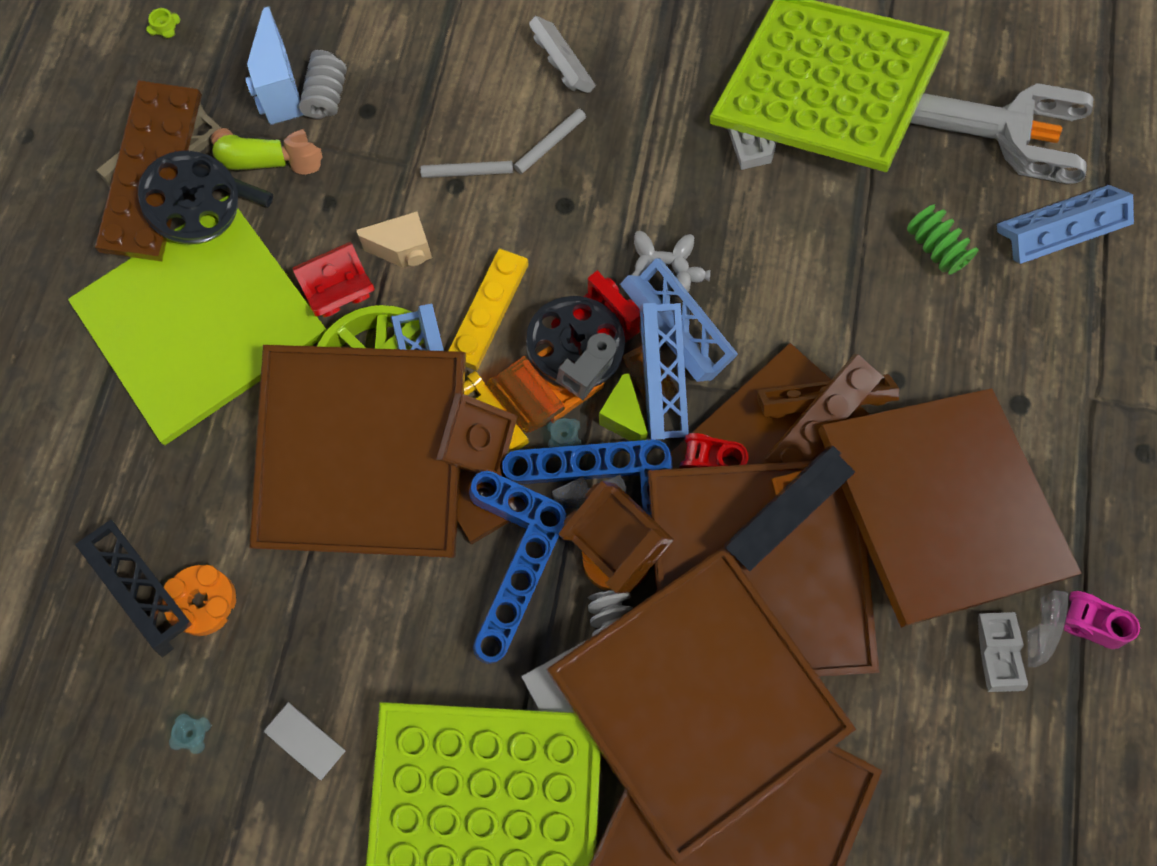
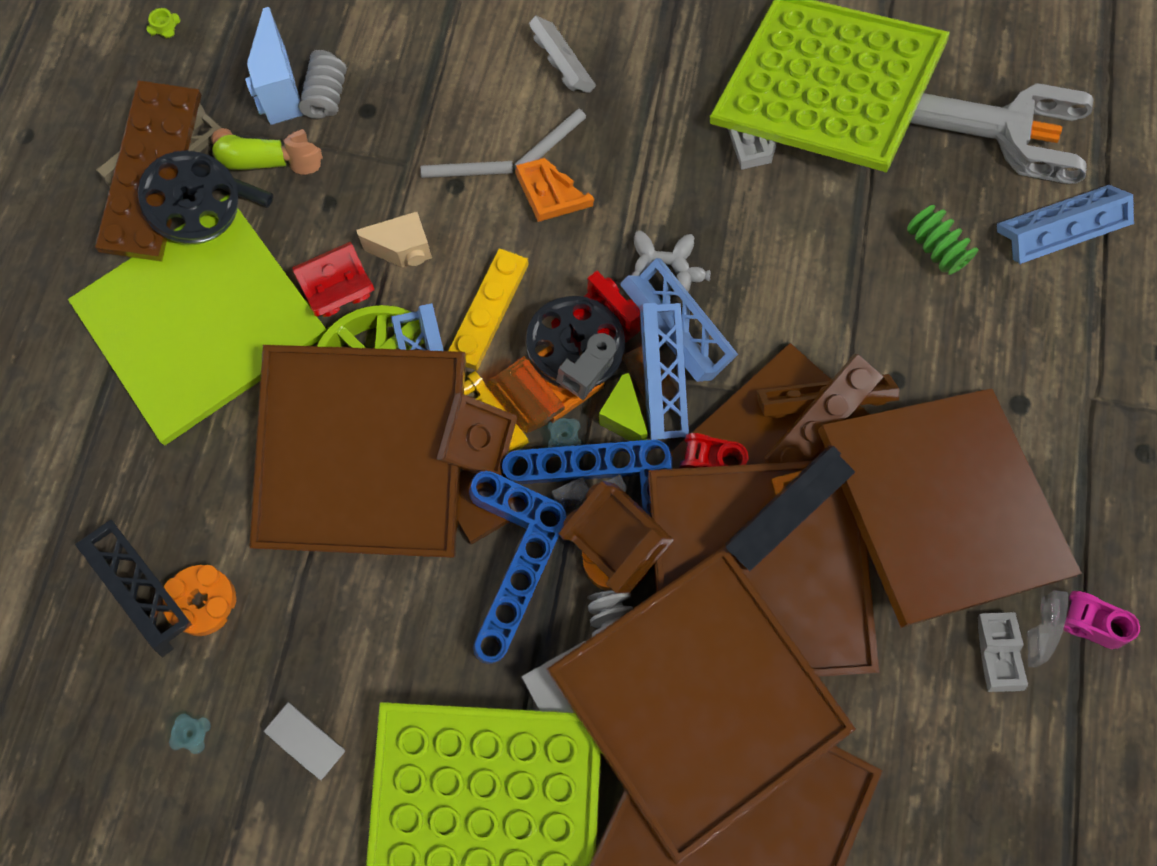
none -> orange wing [515,158,594,222]

